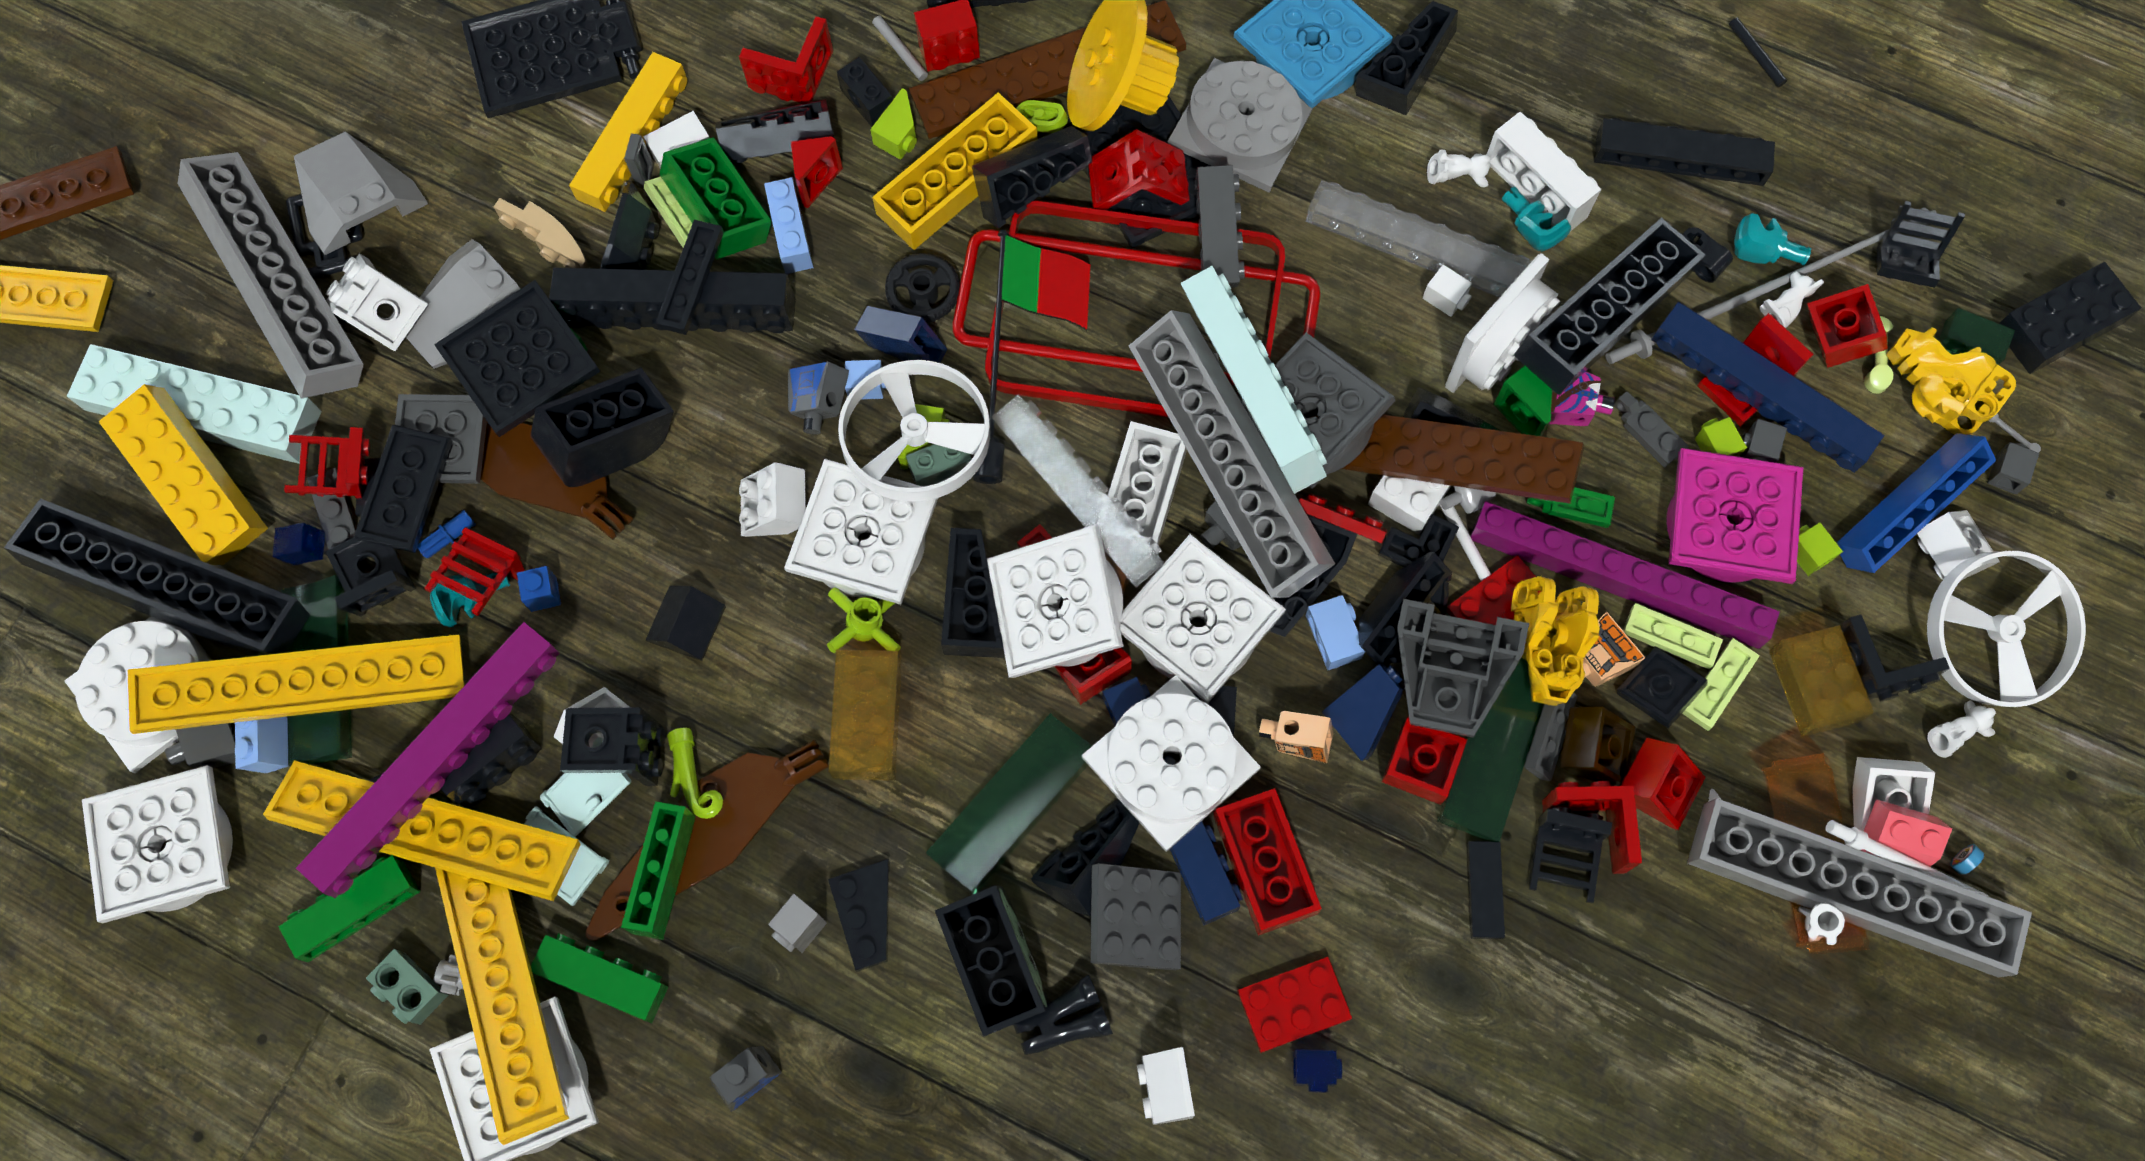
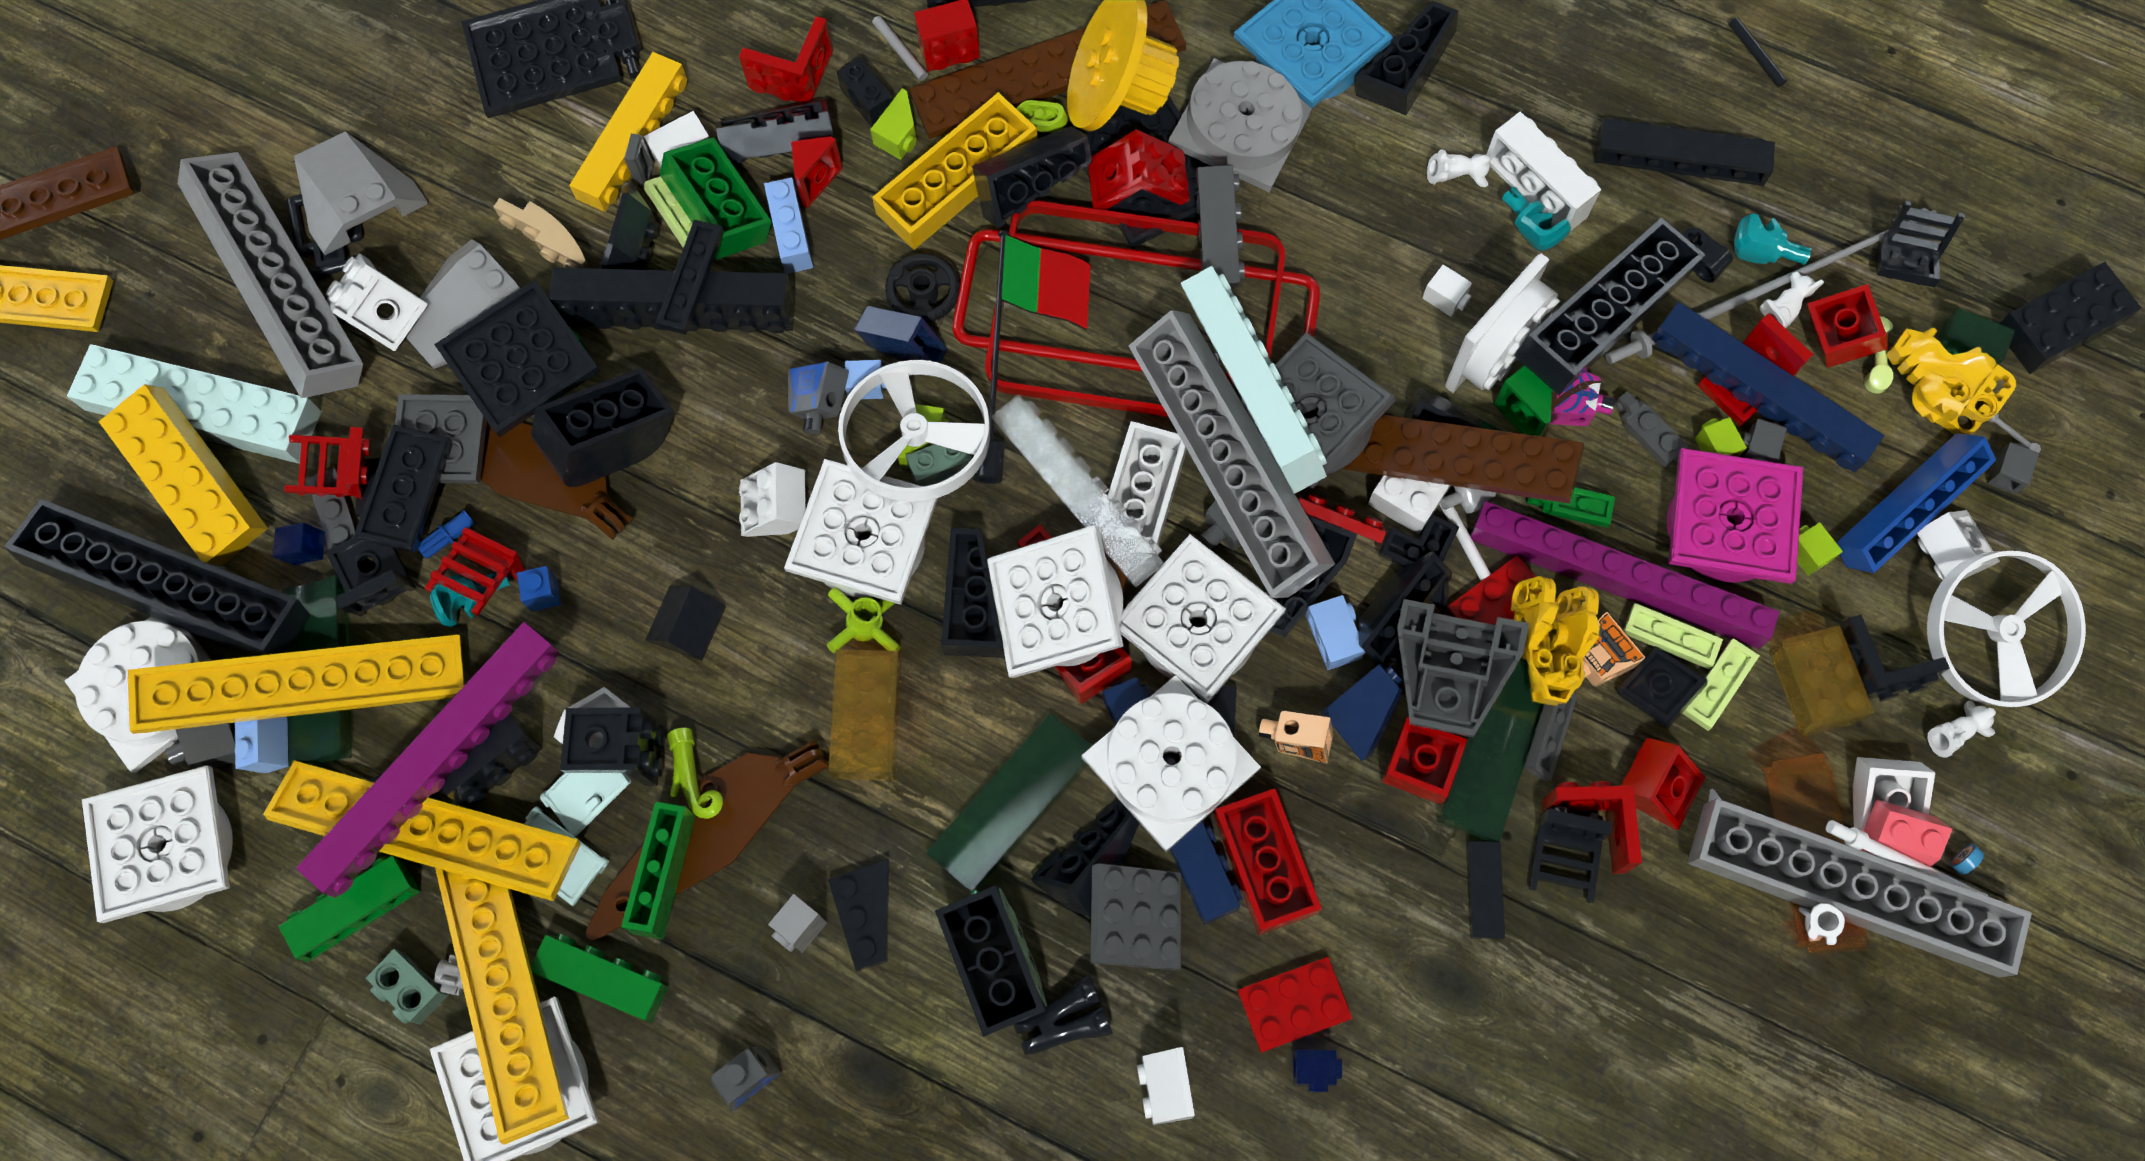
clear brick [1306,180,1532,297] -> none
dark brown slope [1561,707,1636,786] -> none

